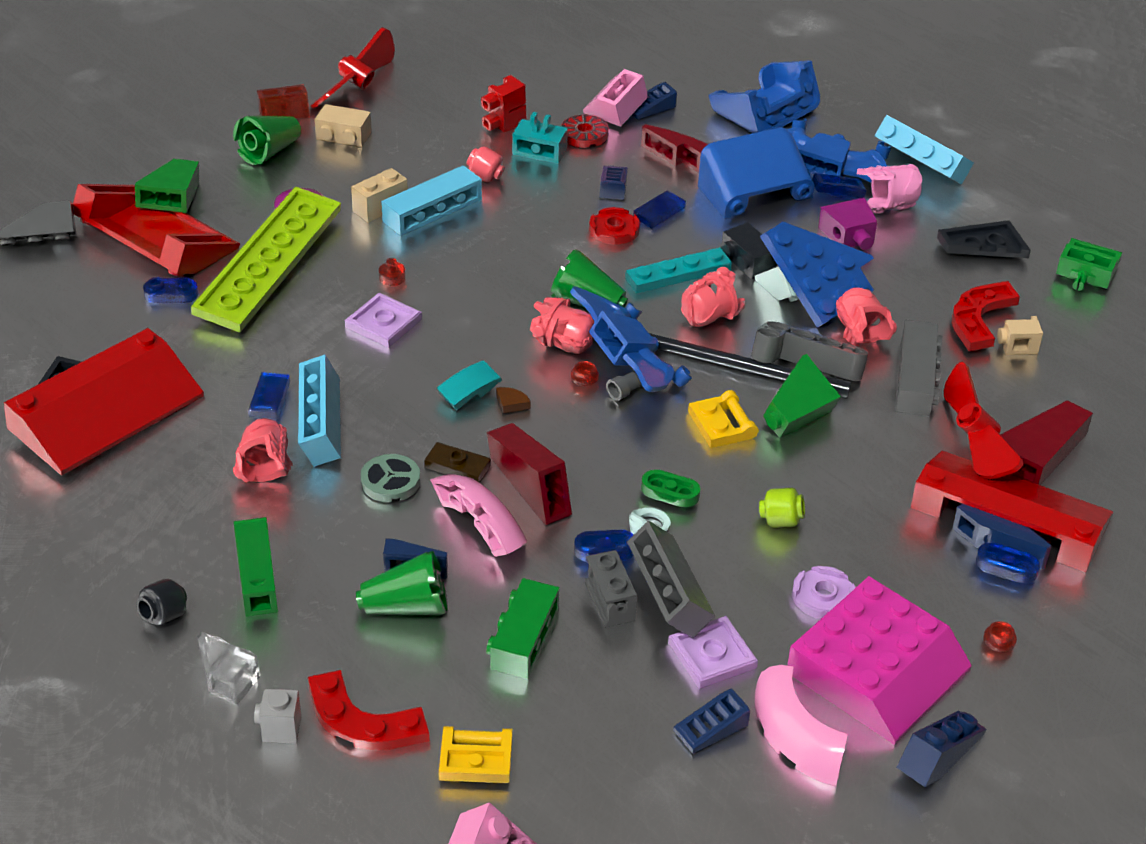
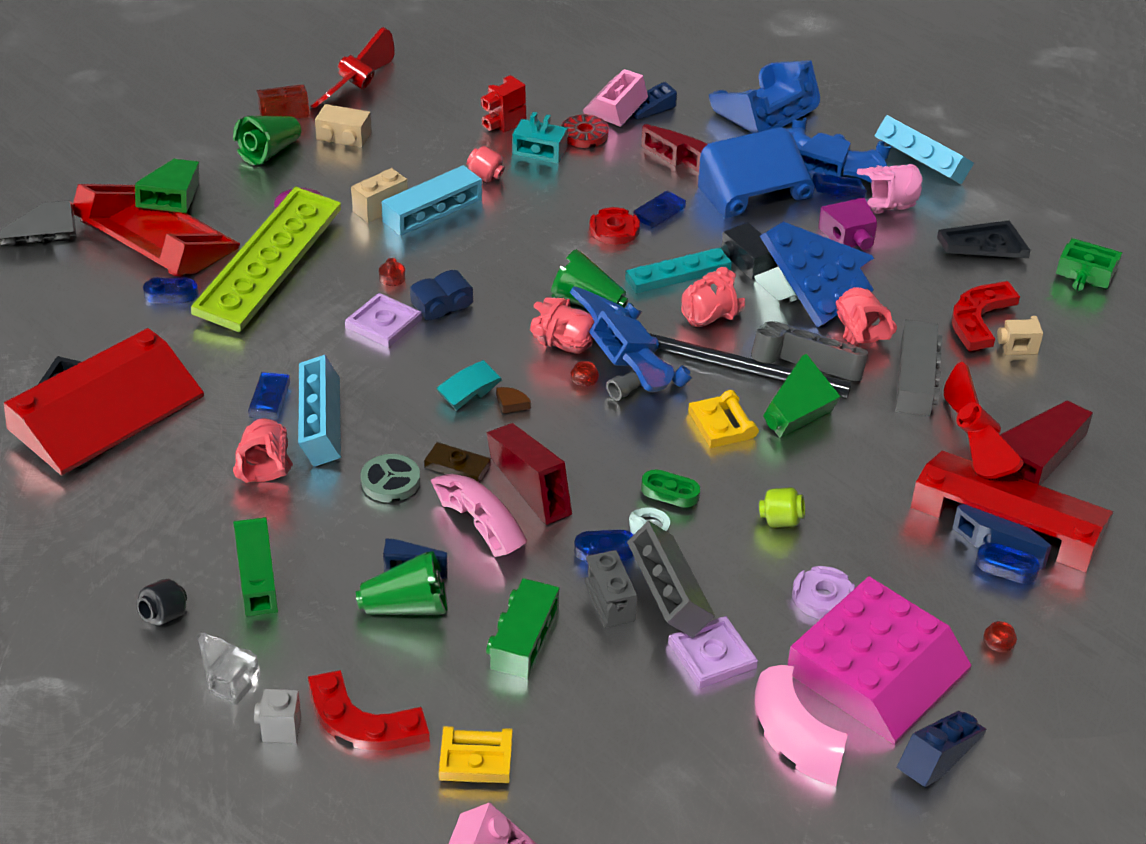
dark blue slope [599,166,628,200] -> none
dark blue slope [673,688,750,754] -> none
none -> dark blue brick [410,270,473,320]

